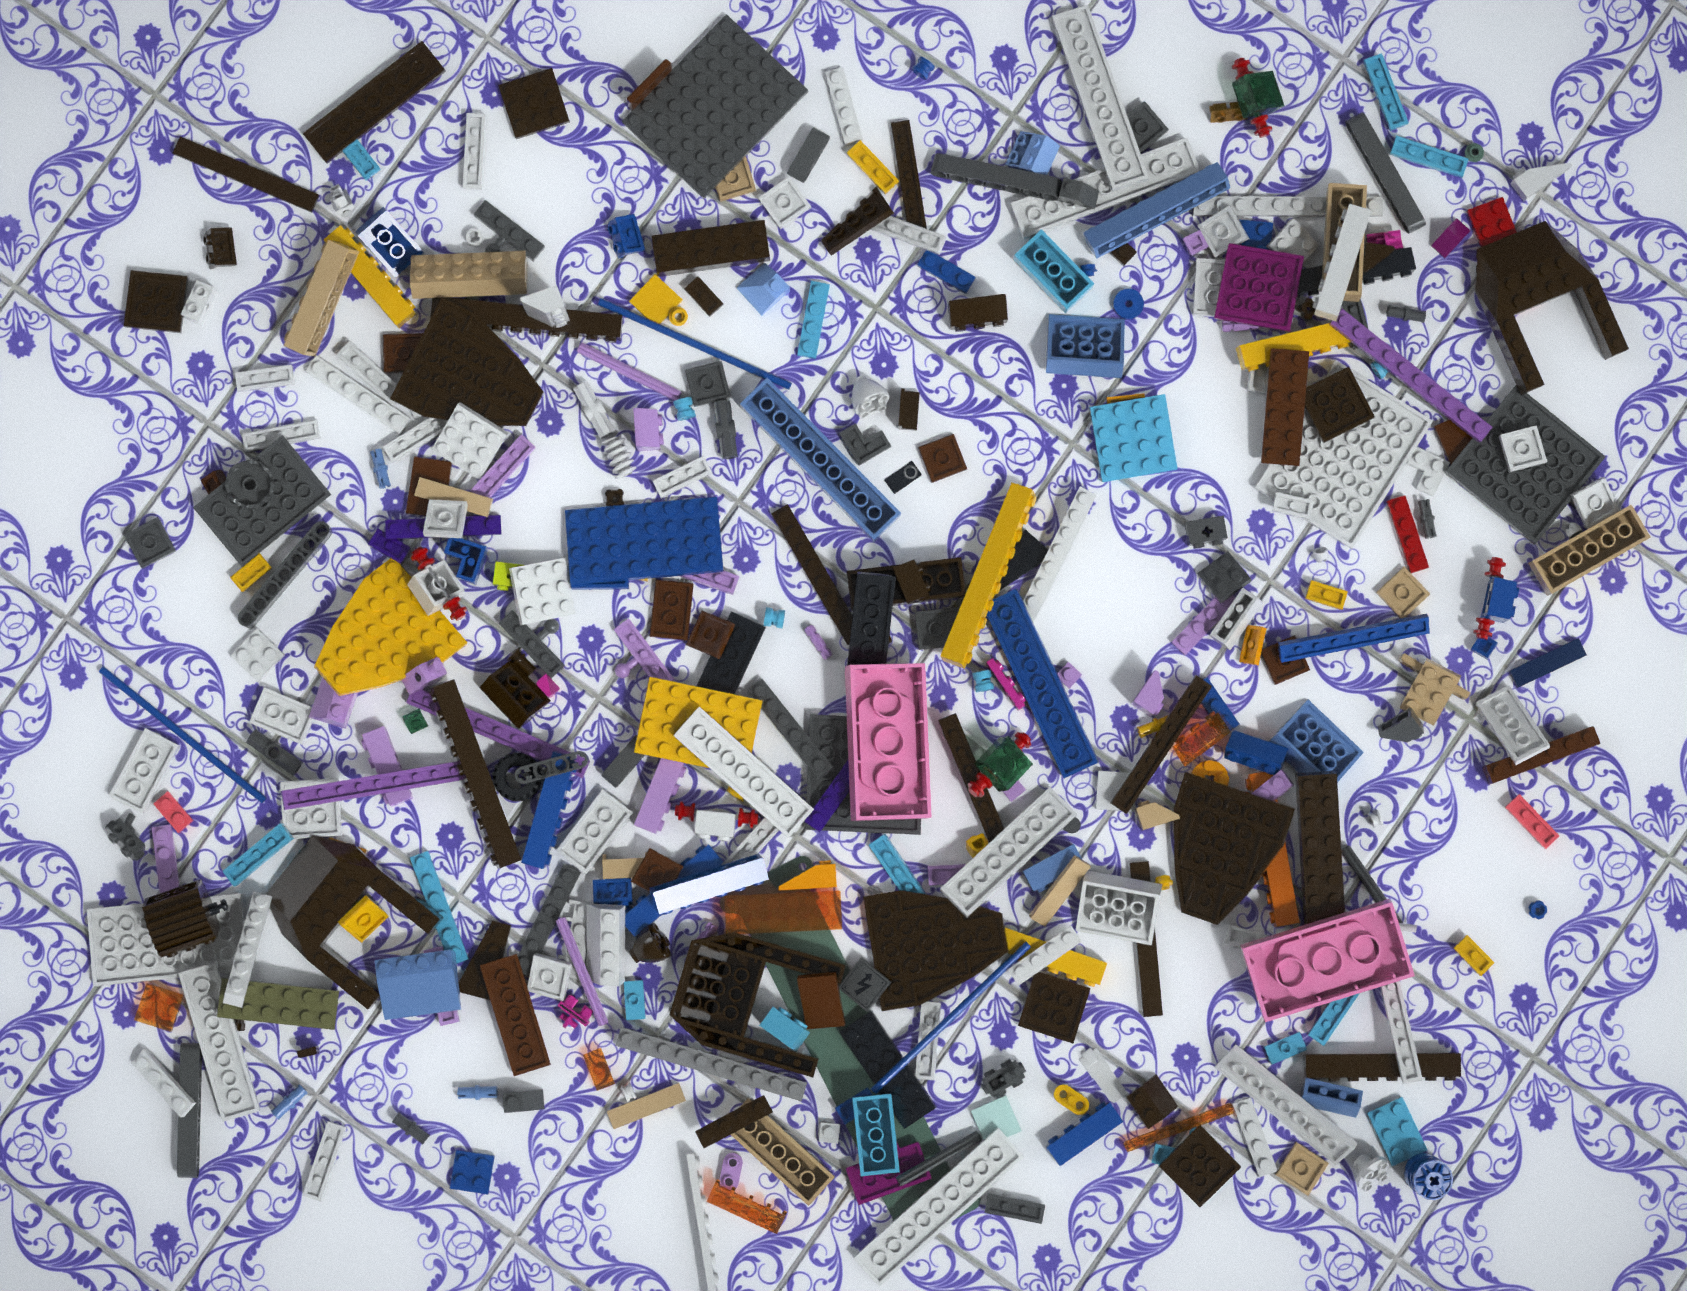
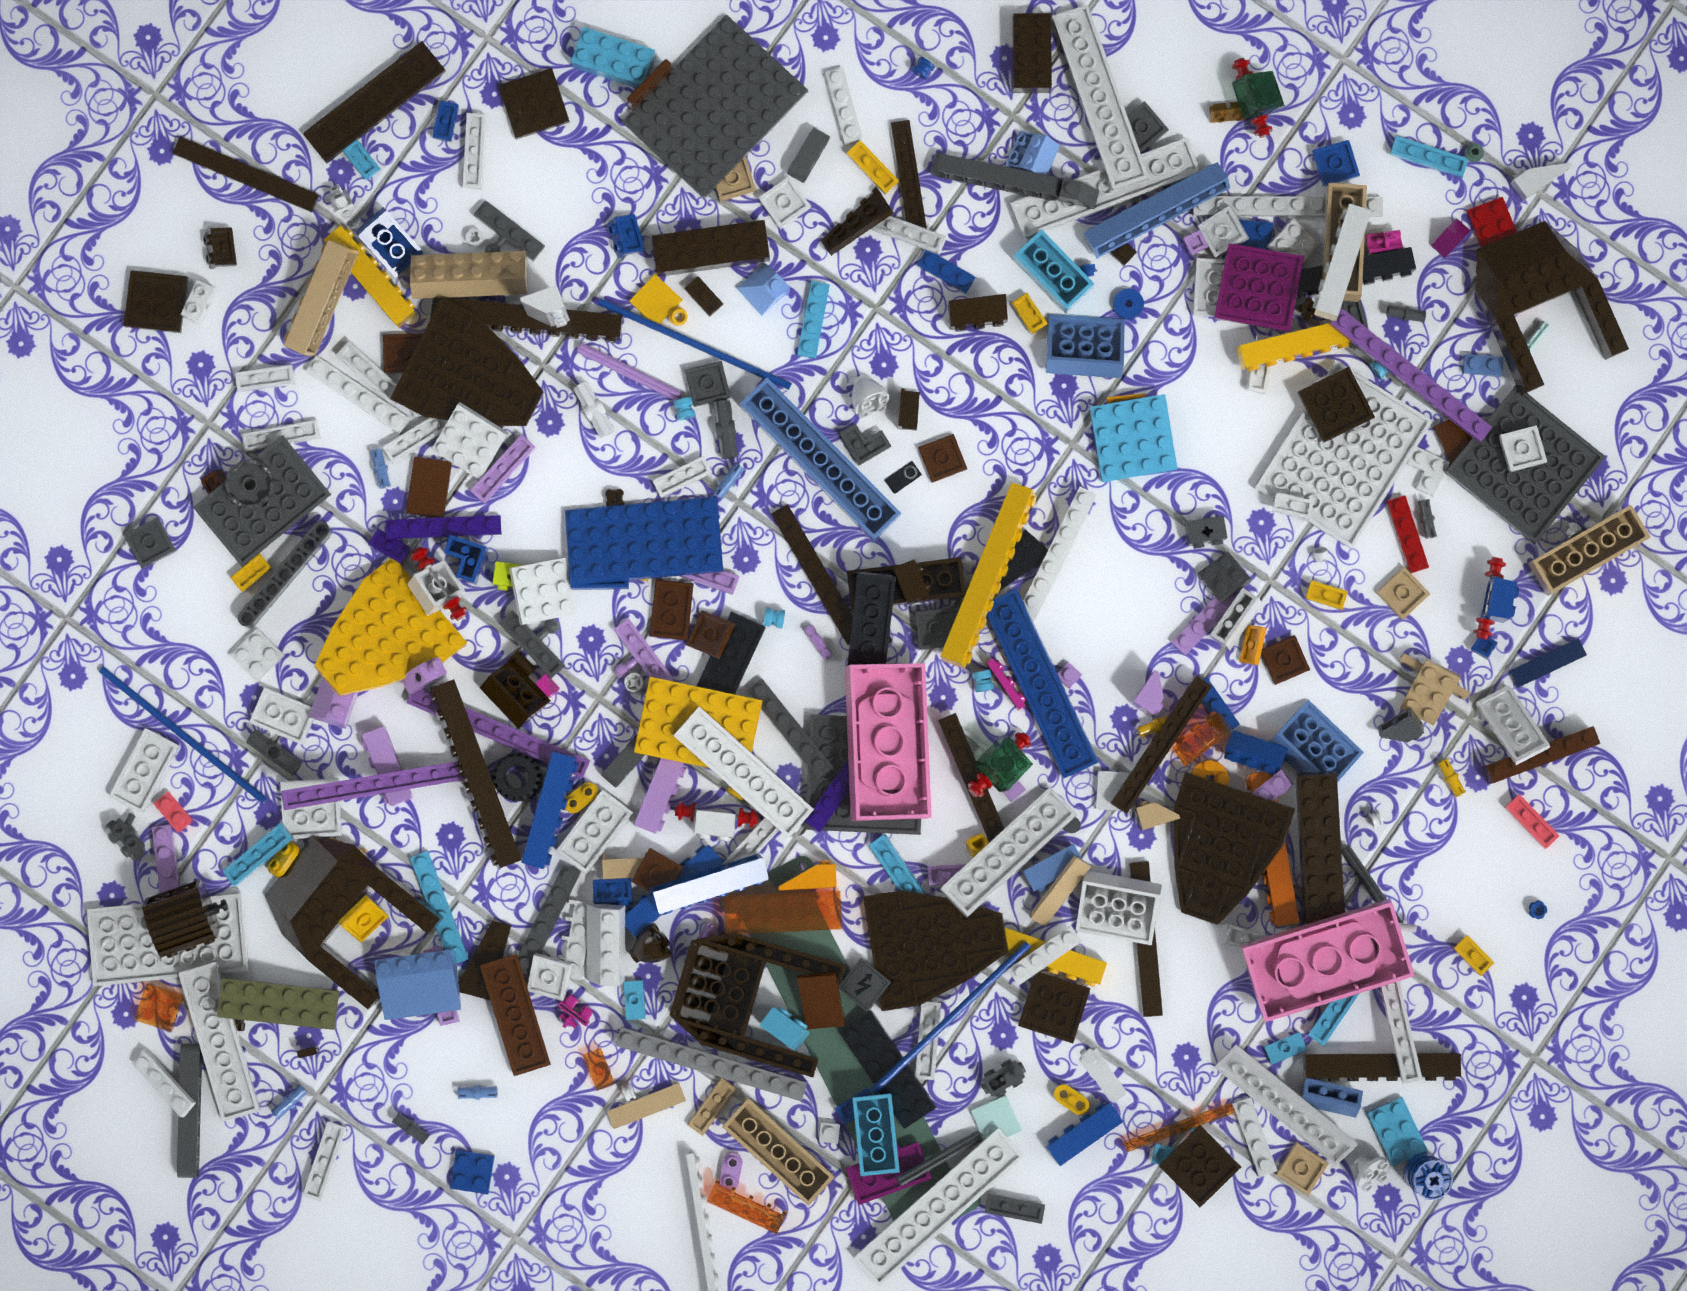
white brick [223,892,272,1007] -> none
clear green plate [402,708,428,734] -> none
tan tile [414,477,493,517] -> none
white plate [423,499,468,538] -> none
dark grey slope [503,1090,545,1113] -> none
dark grey beam [515,751,589,784] -> none
lavender axle [556,917,608,1026] -> none
white piece [602,437,636,479] -> none
lavender slope [633,408,664,452] -> none
dark brown plate [695,1095,773,1149] -> none
dark brown slope [1125,1074,1178,1129] -> none
yellow plate [1154,875,1173,890] -> none
lavender axle [1222,321,1259,332] -> none
reddish brown plate [1261,348,1309,466] -> none
blue plate [1278,613,1430,663] -> none
dark grey beam [1345,112,1426,234] -> none
medium azure plate [1363,53,1409,131] -> none
dark brown slope [1363,242,1395,275] -> none
white tile [1570,477,1620,529] -> none
none -> yellow plate [268,841,299,877]
none -> blue plate [432,101,459,142]
none -> yellow plate [566,782,599,814]
none -> medium azure brick [571,27,656,88]
none -> white wheel [624,673,645,693]
none -> tan tile [687,1078,737,1136]
none -> medium blue pin [713,462,745,499]
none -> yellow plate [1011,292,1048,335]
none -> dark brown brick [1012,13,1052,93]
none -> blue plate [1312,140,1360,187]
none -> yellow pin [1437,758,1466,798]
none -> medium blue plate [1463,354,1503,377]
none -> light aqua axle [1526,321,1550,352]

